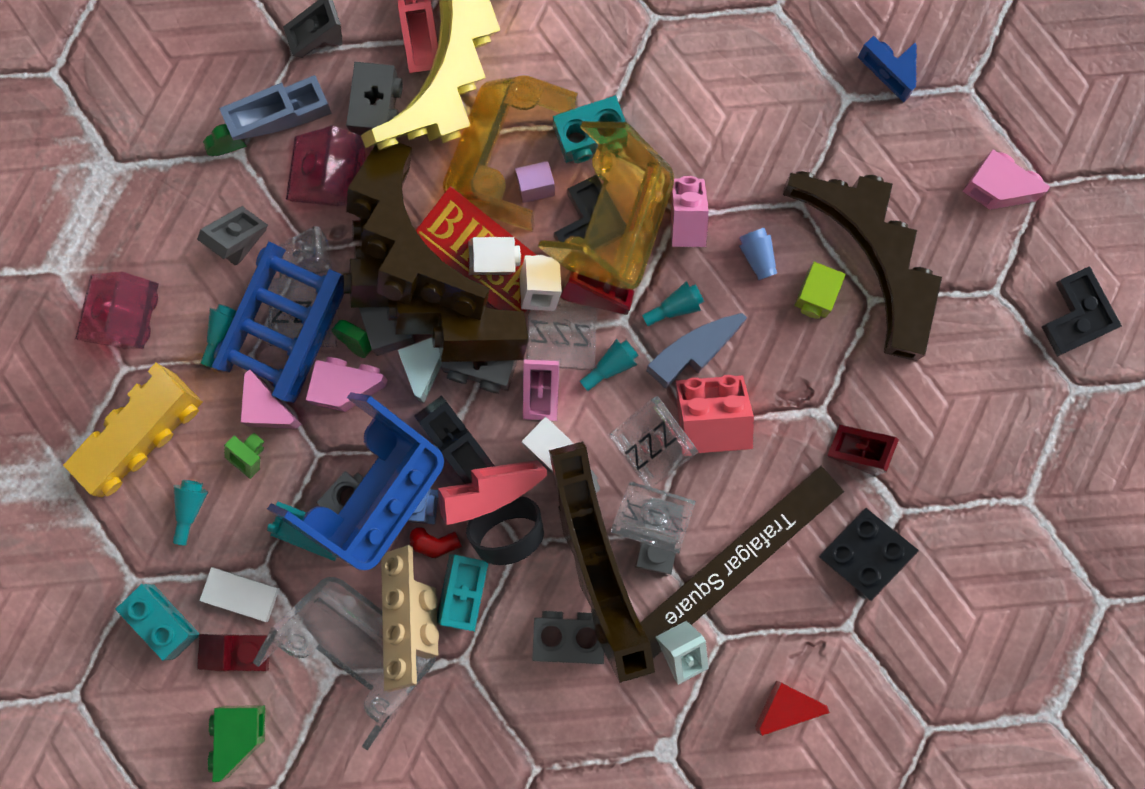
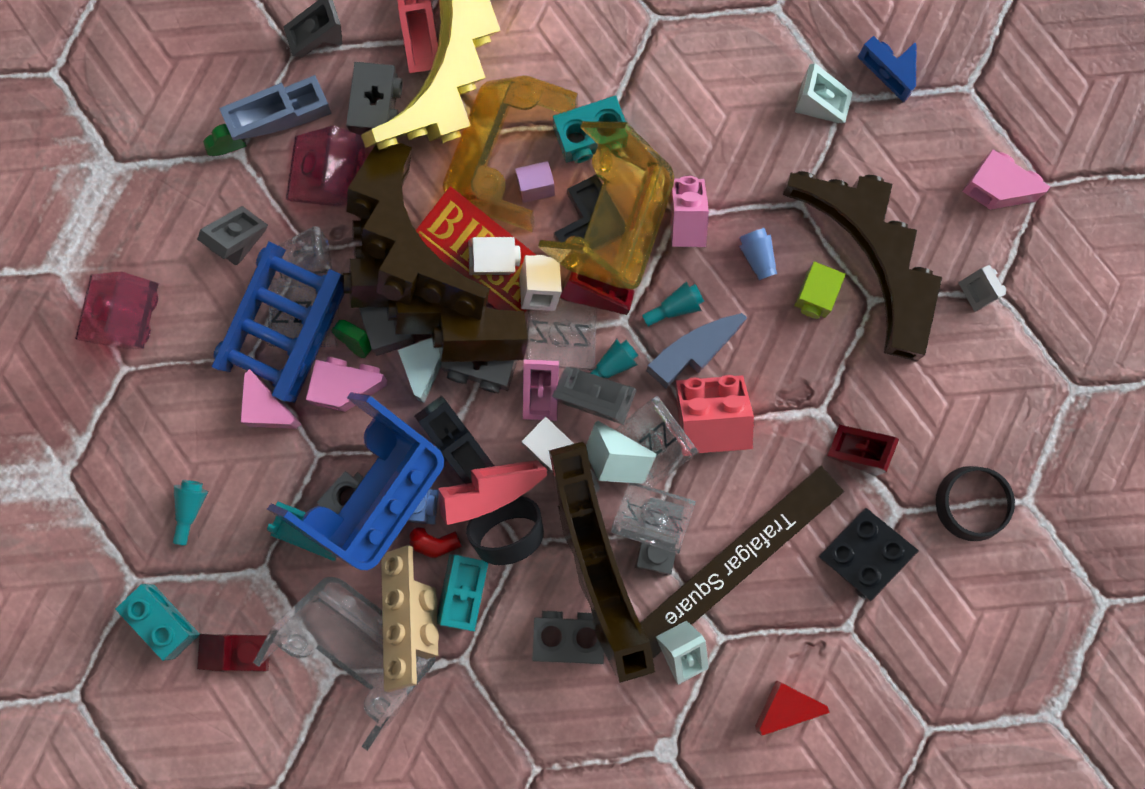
yellow wedge [63,362,203,498] -> none
white tile [200,567,279,622] -> none
teal cone [201,304,237,368] -> none
green slope [208,705,265,782] -> none
bright green tile [224,433,264,479] -> none
black plate [1042,266,1122,357] -> none
none -> dark grey hinge [552,367,637,425]
none -> light aqua slope [586,421,657,484]
none -> light aqua slope [795,63,852,123]
none -> black tyre [935,466,1015,541]
none -> light grey tile [958,265,1006,312]

